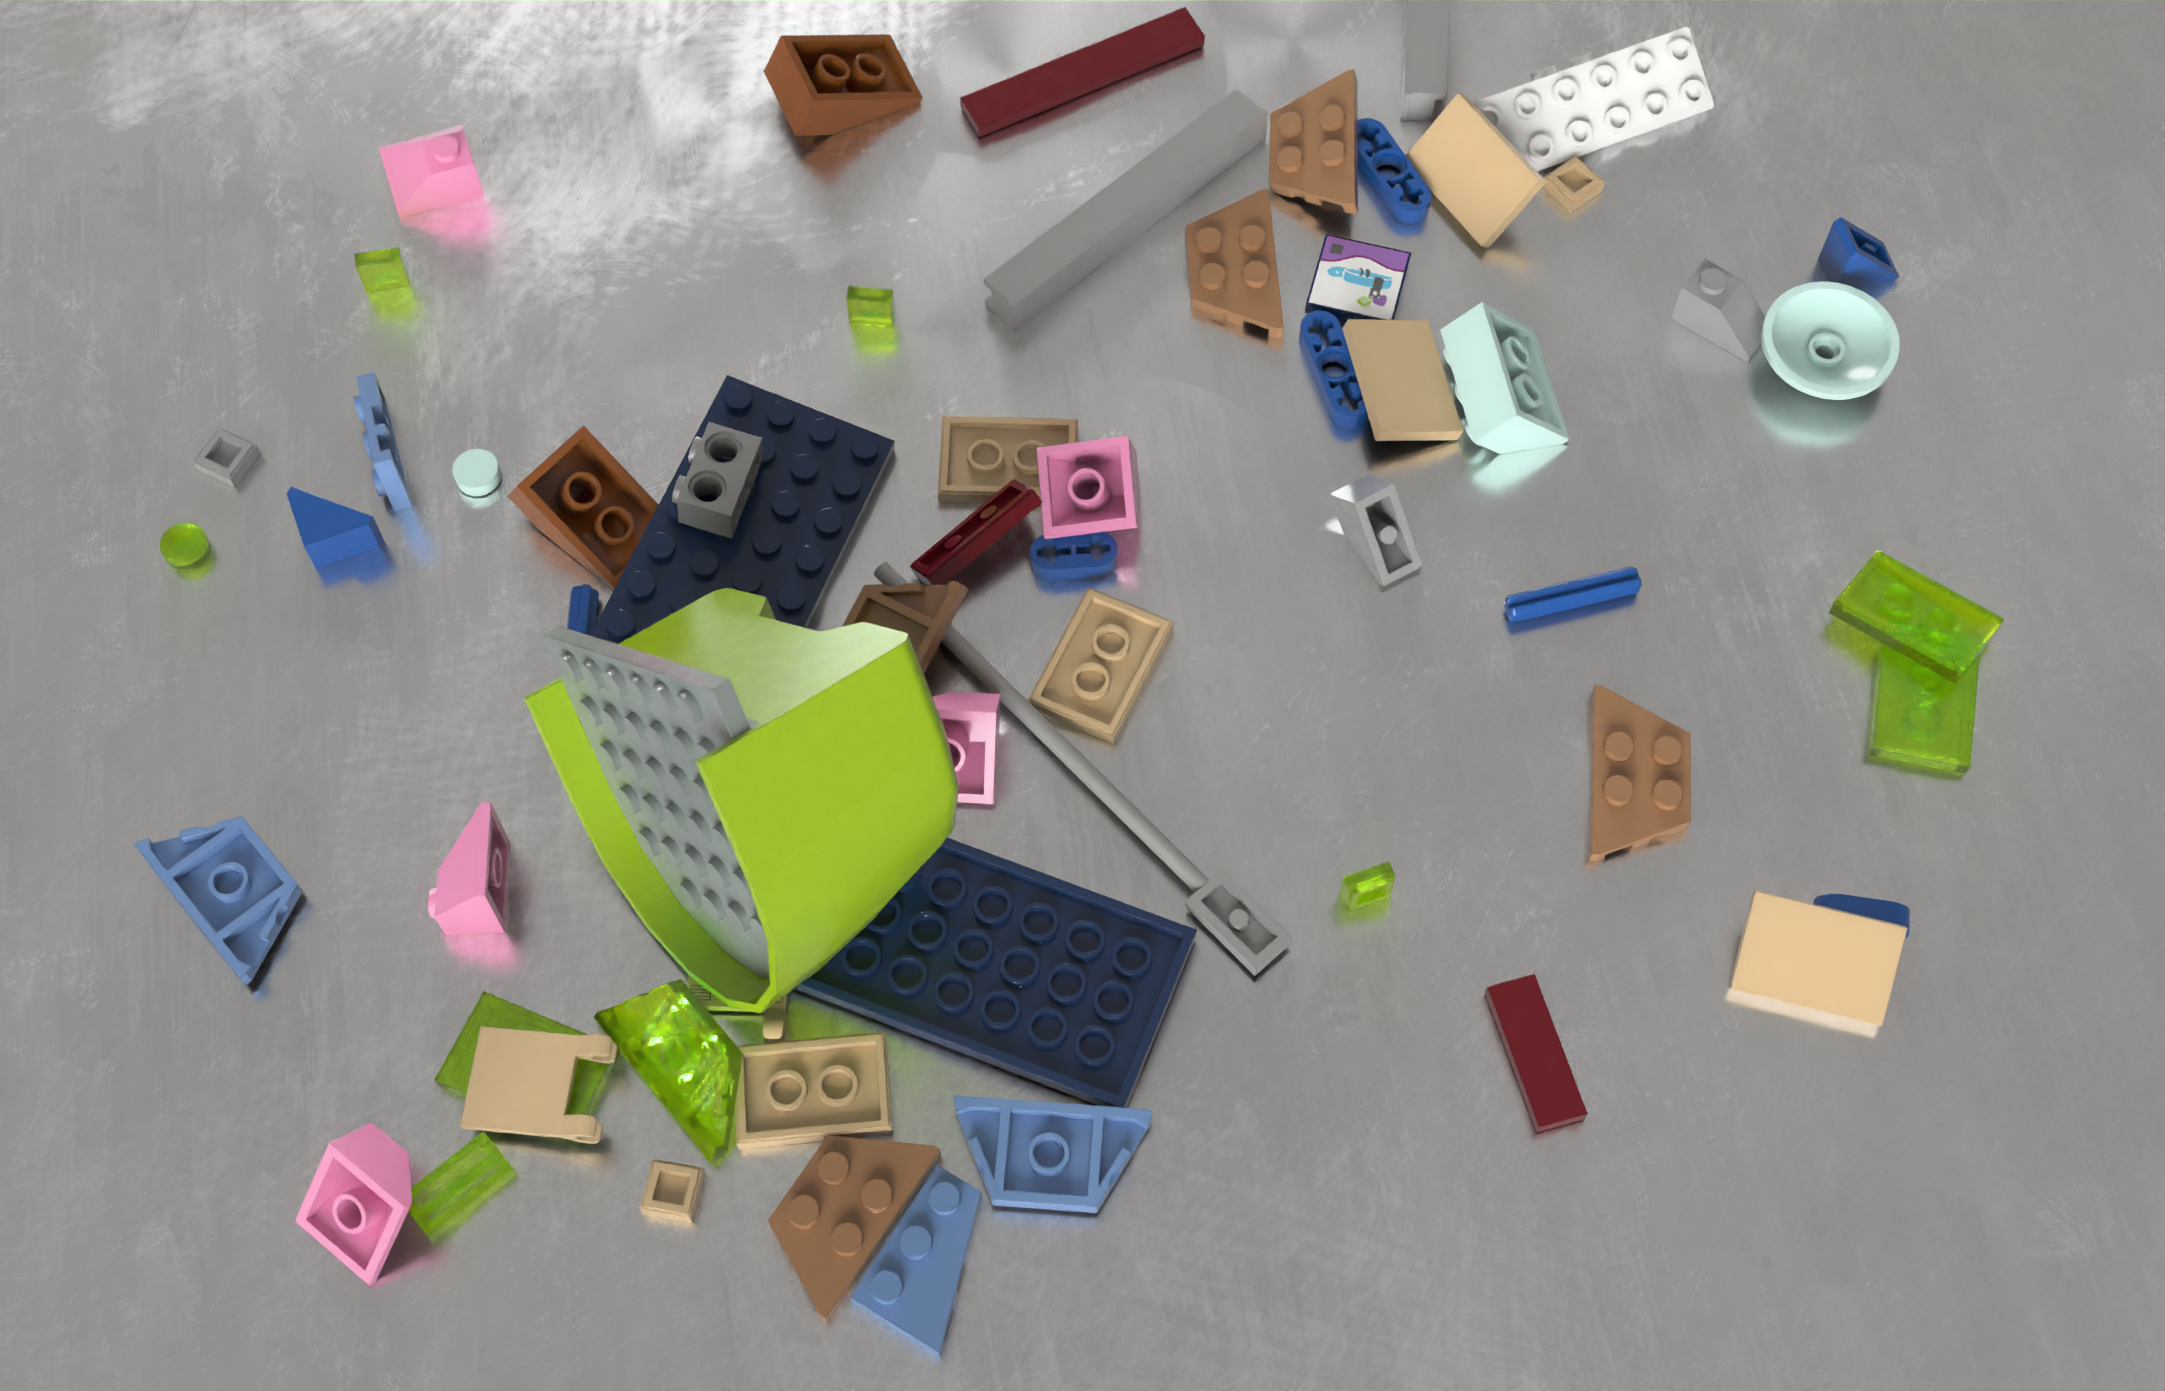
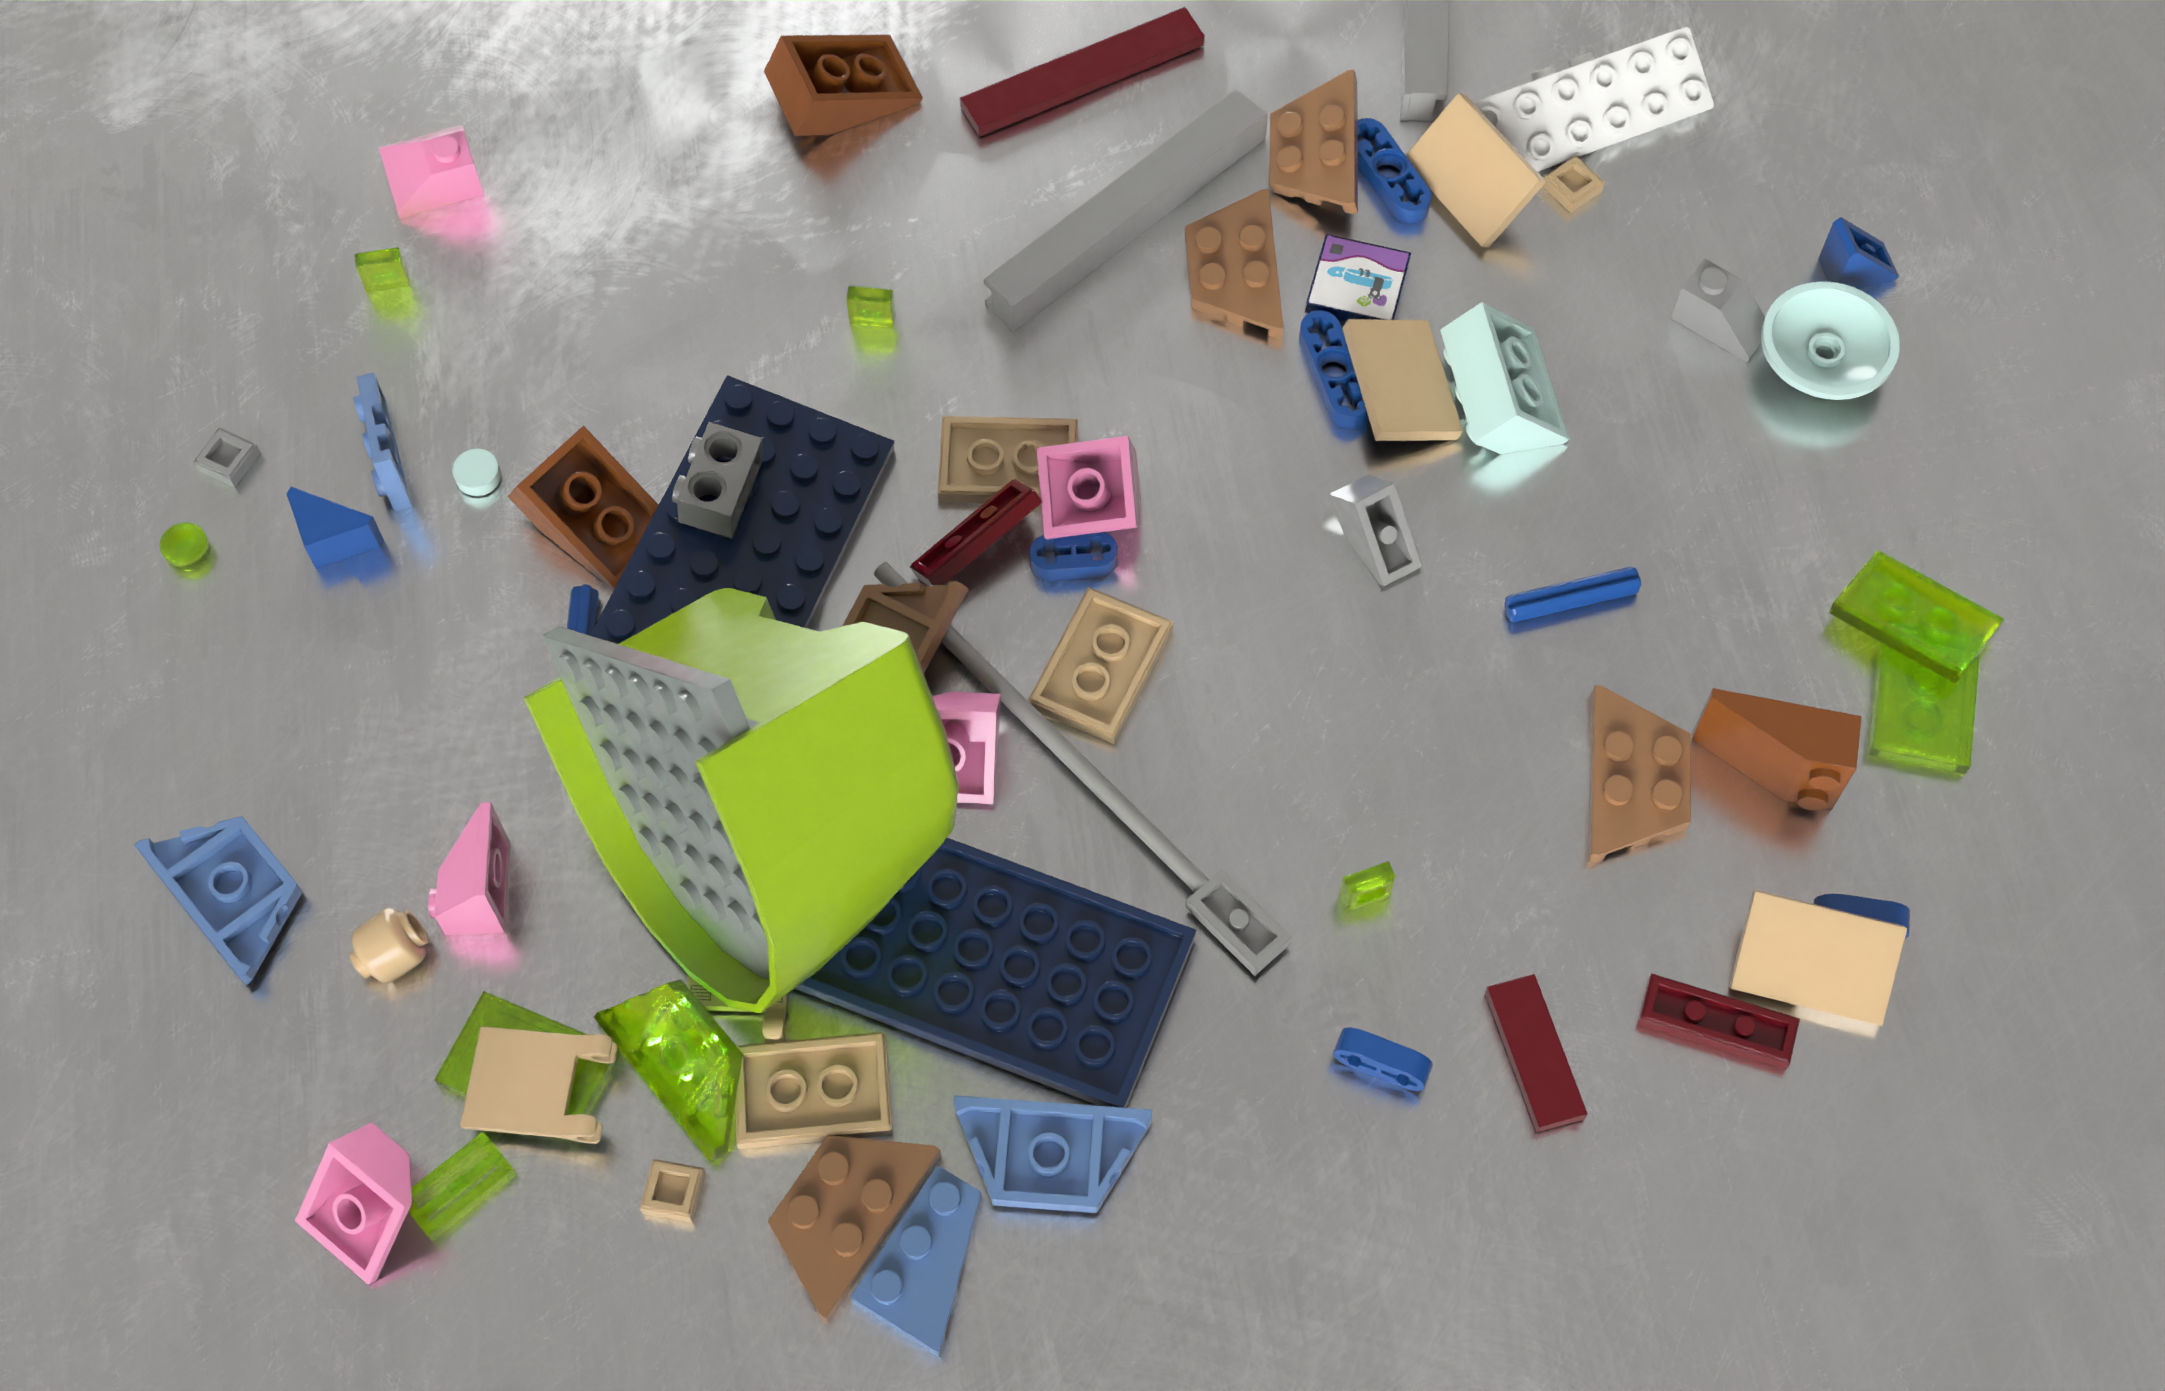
none -> tan head [349,908,429,983]
none -> blue beam [1333,1027,1433,1091]
none -> dark red tile [1637,973,1800,1070]
none -> dark orange slope [1692,688,1862,811]

